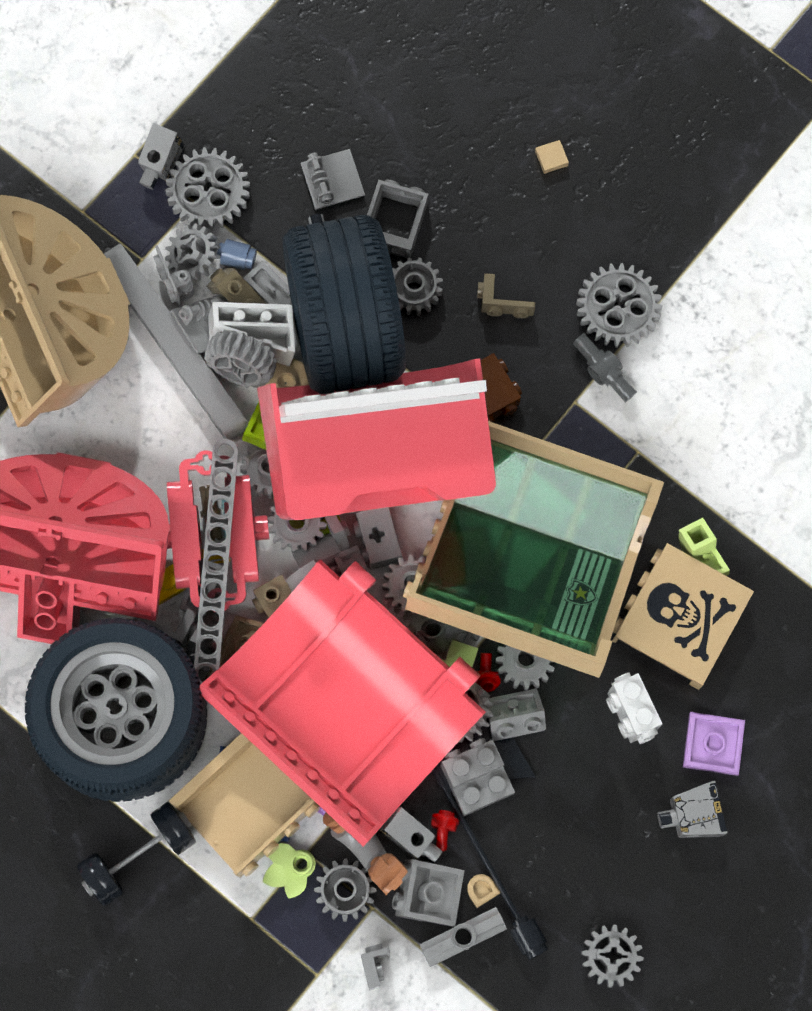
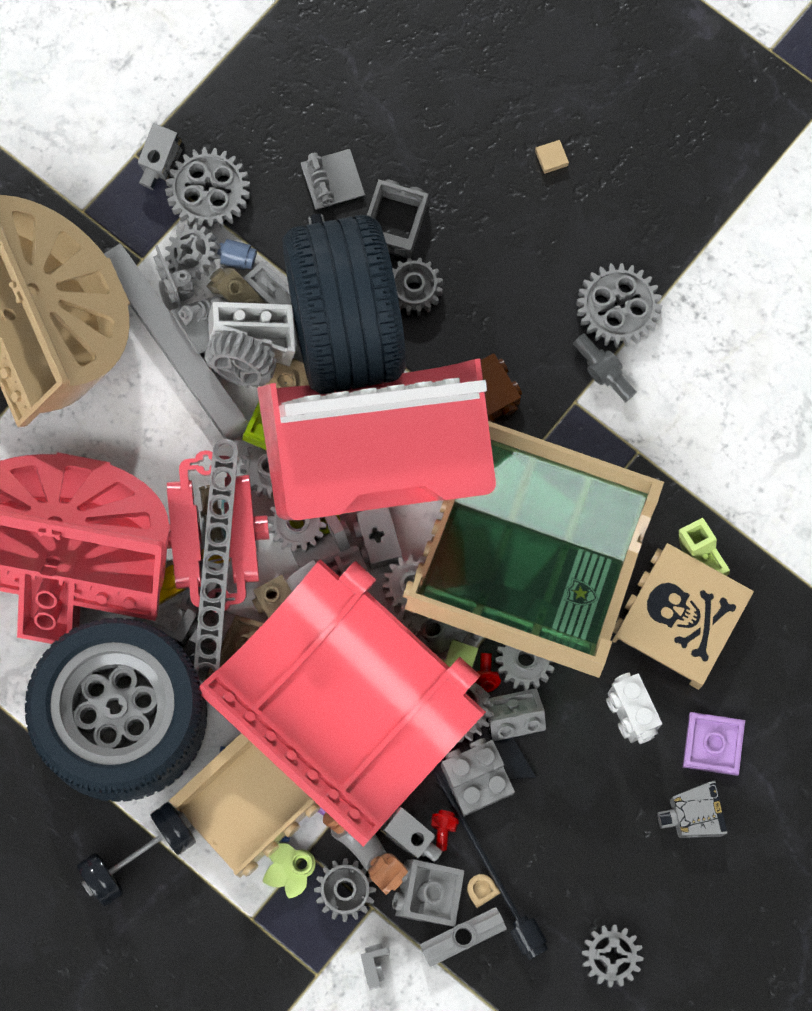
dark tan bracket [477,273,535,318] -> none

